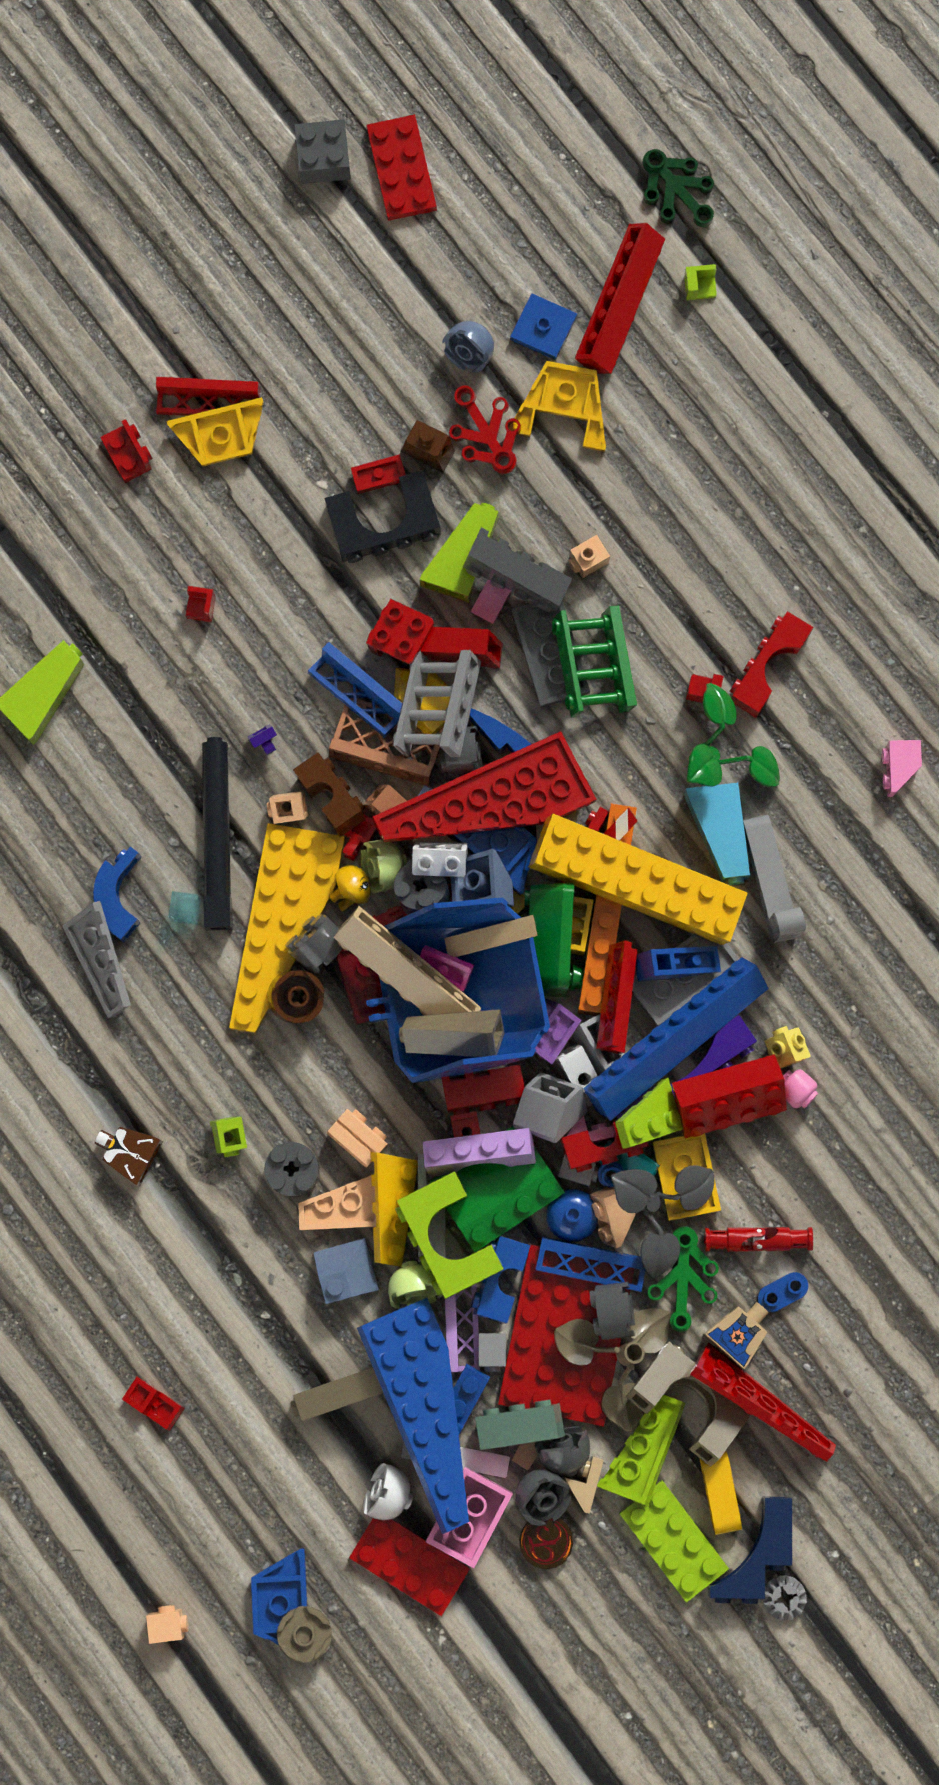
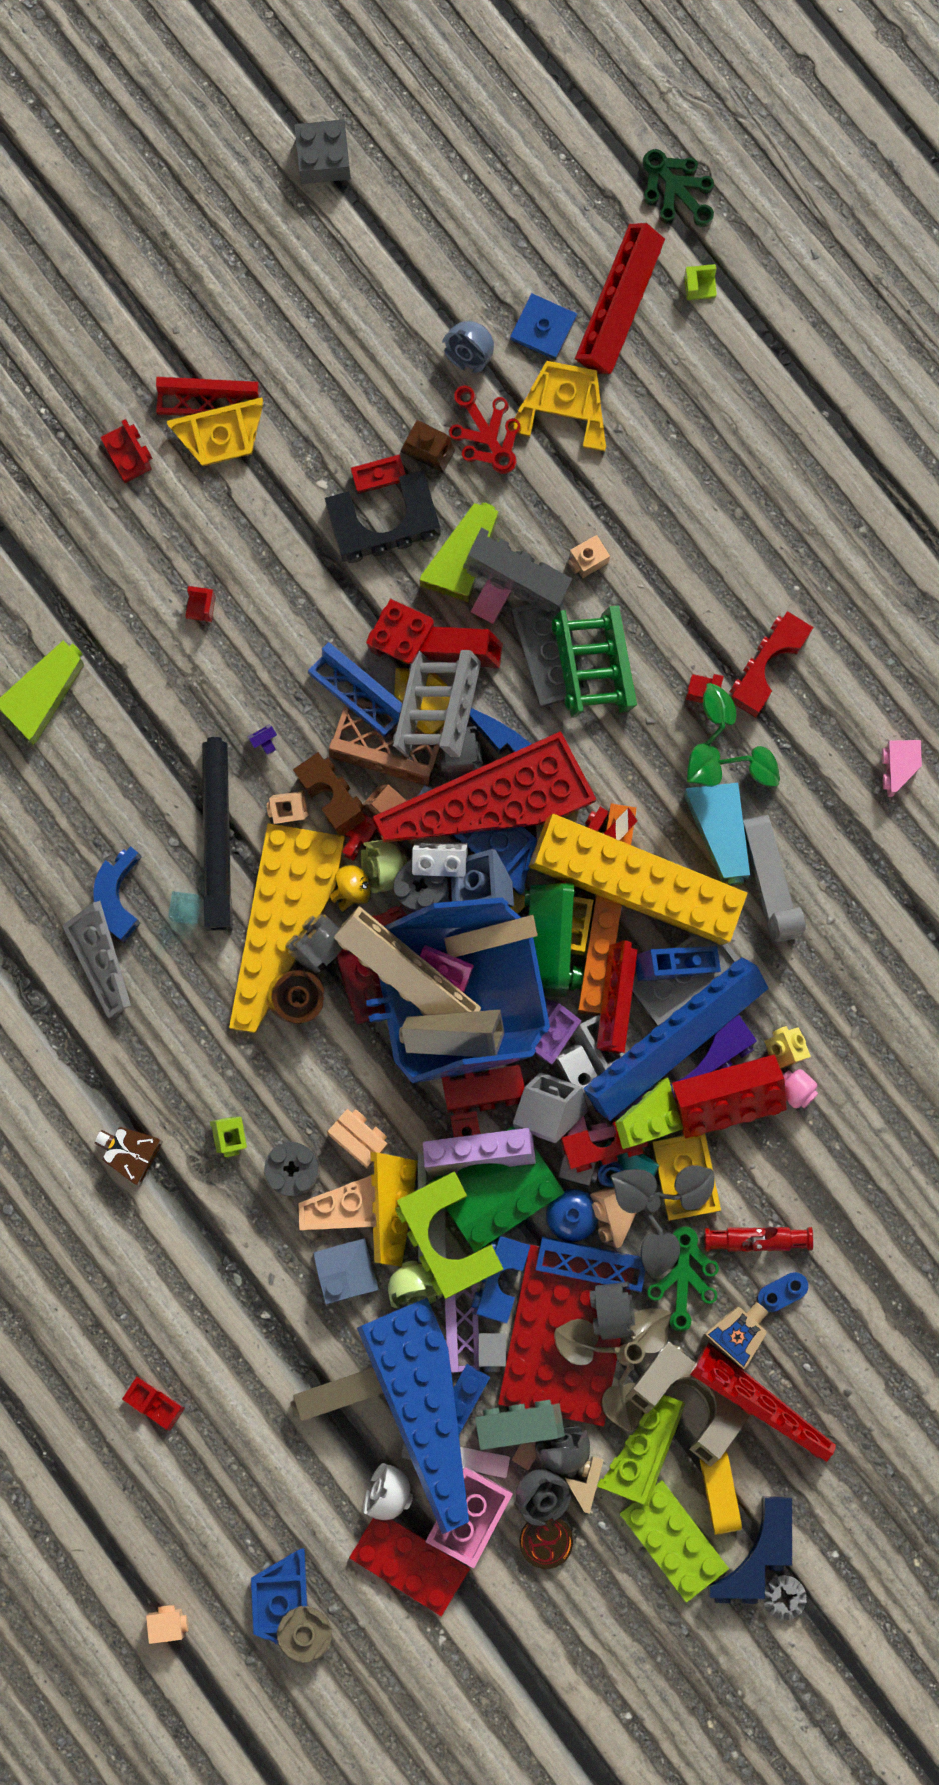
red plate [366,114,437,221] -> none

